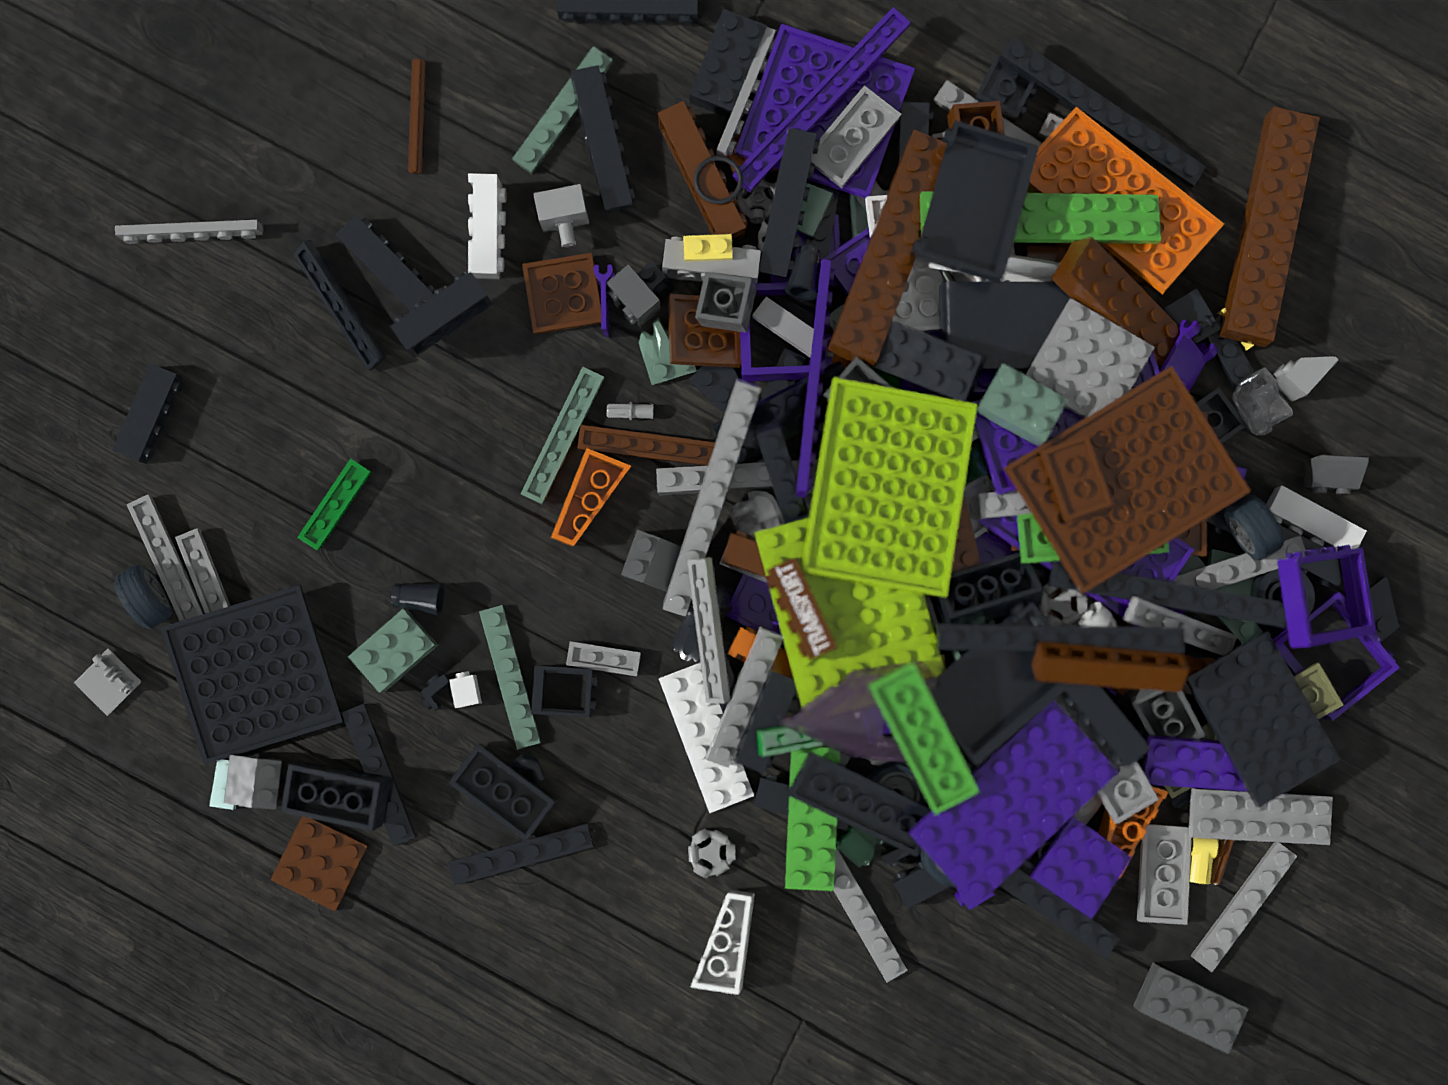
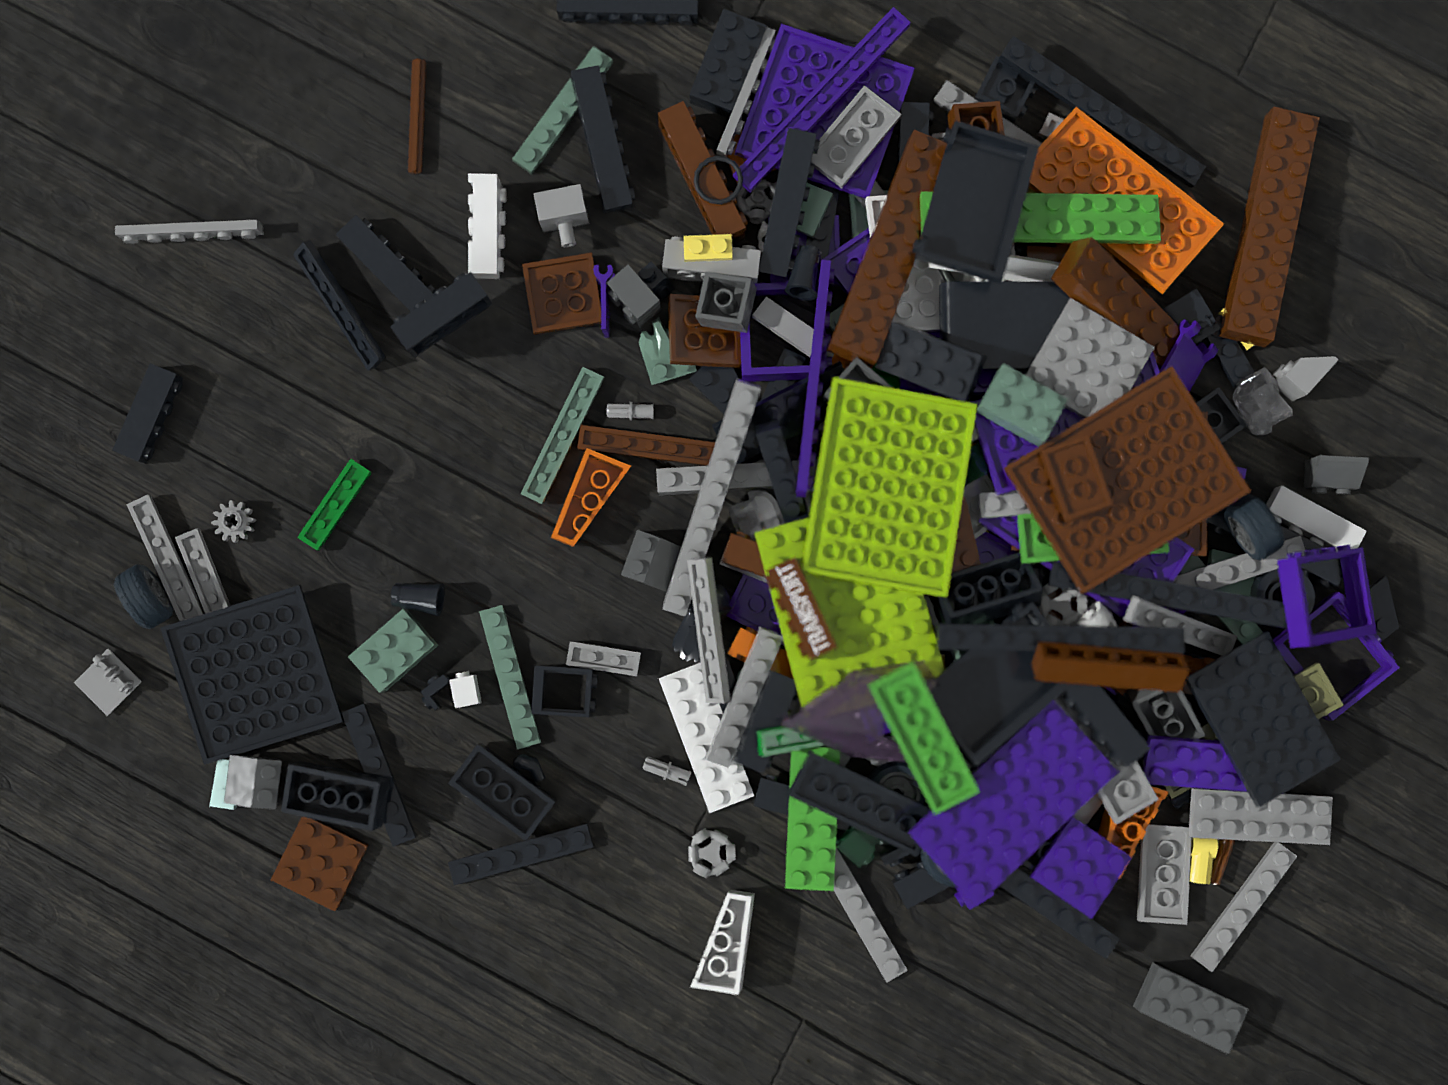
none -> light grey gear [211,500,256,543]
none -> light grey axle [643,757,691,786]

